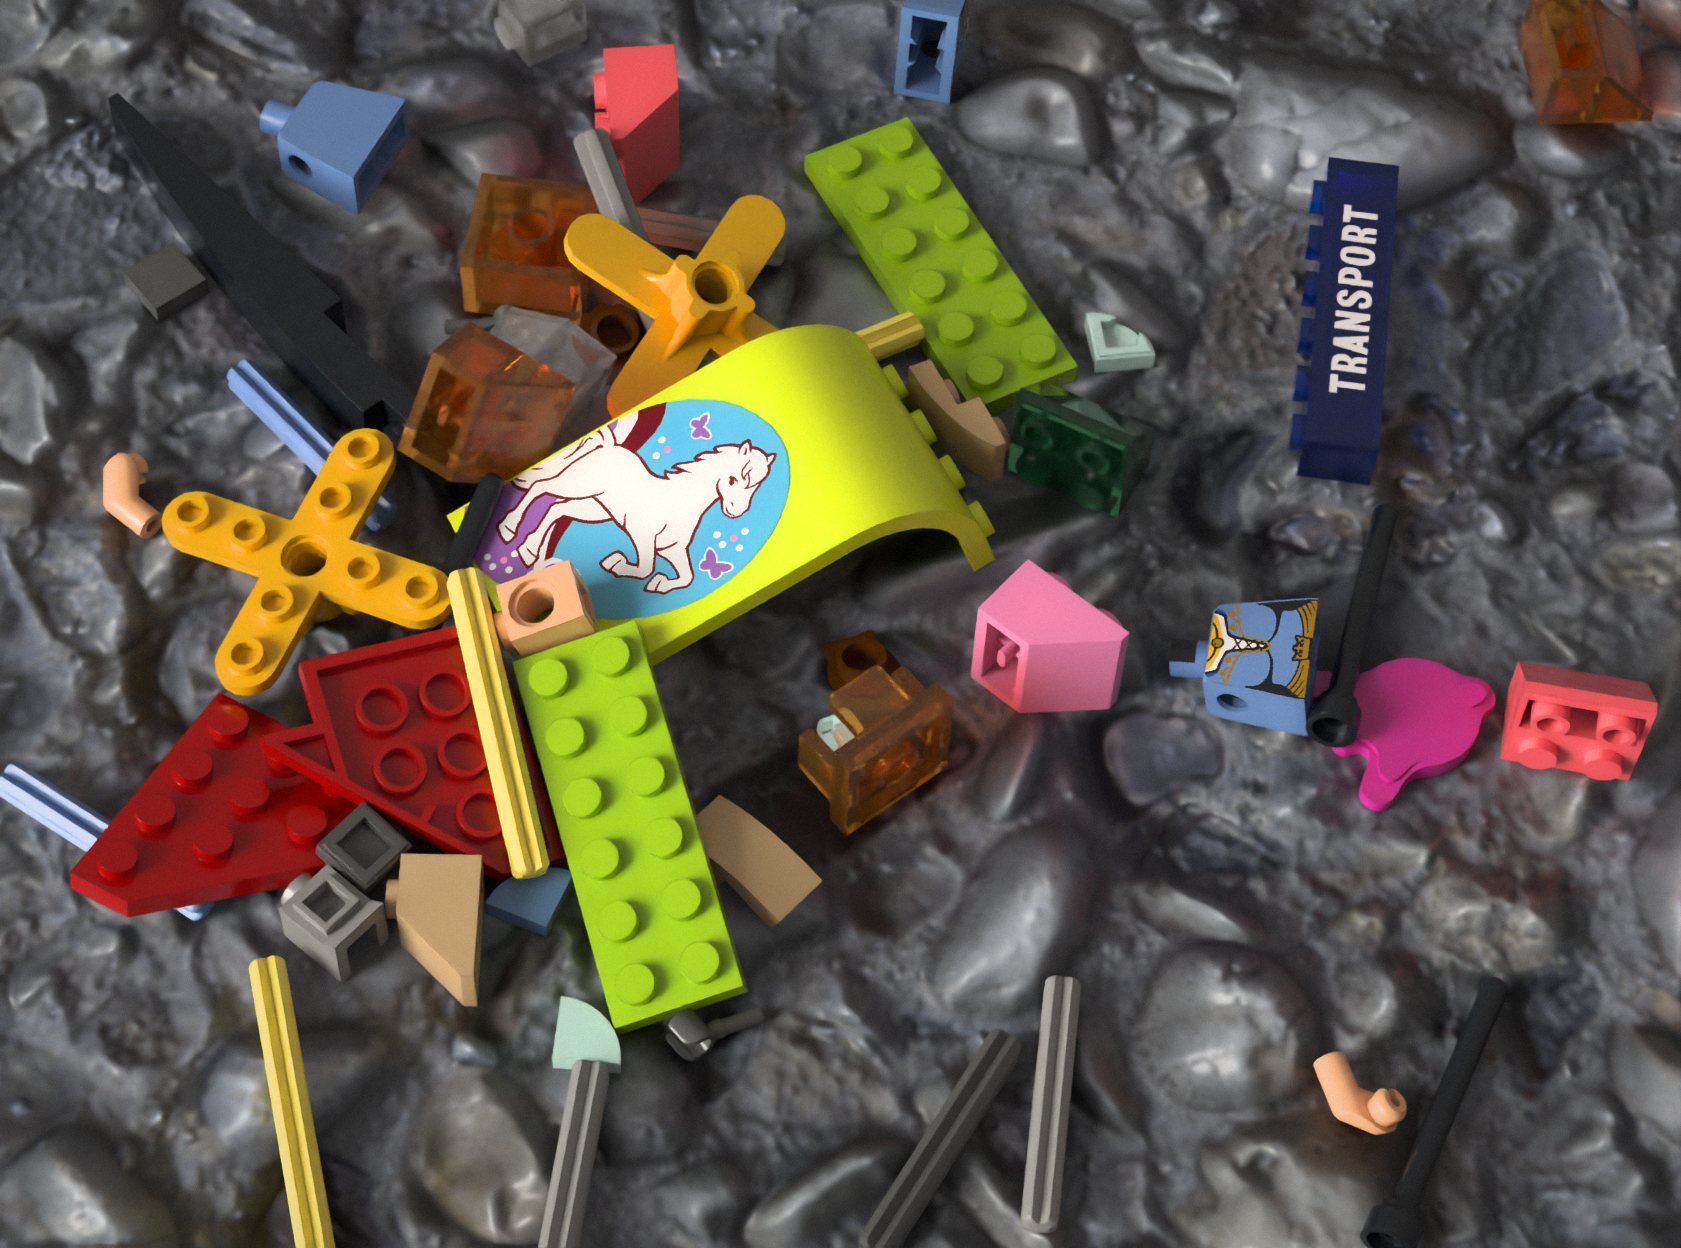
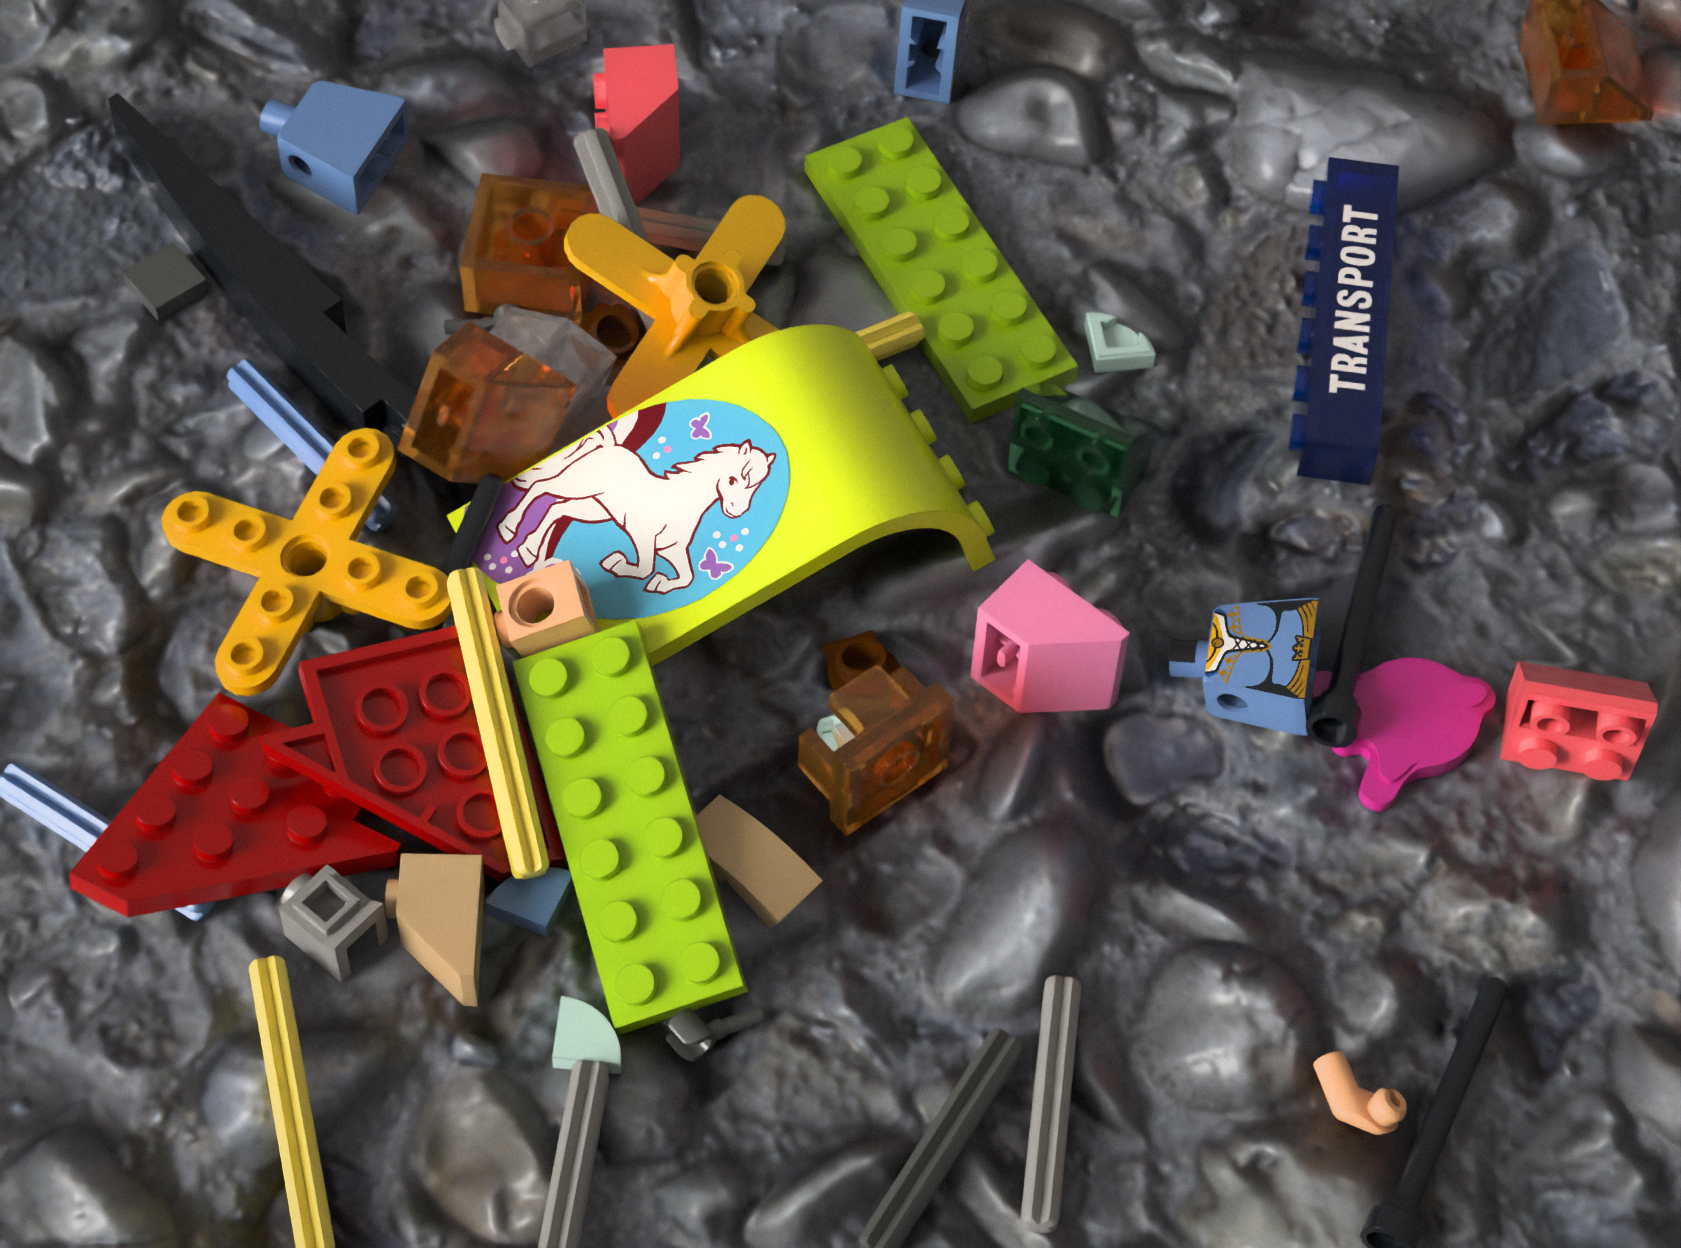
light nougat arm [103,453,163,539] -> none
dark grey tile [315,801,413,896] -> none
tan slope [906,359,1010,482] -> none

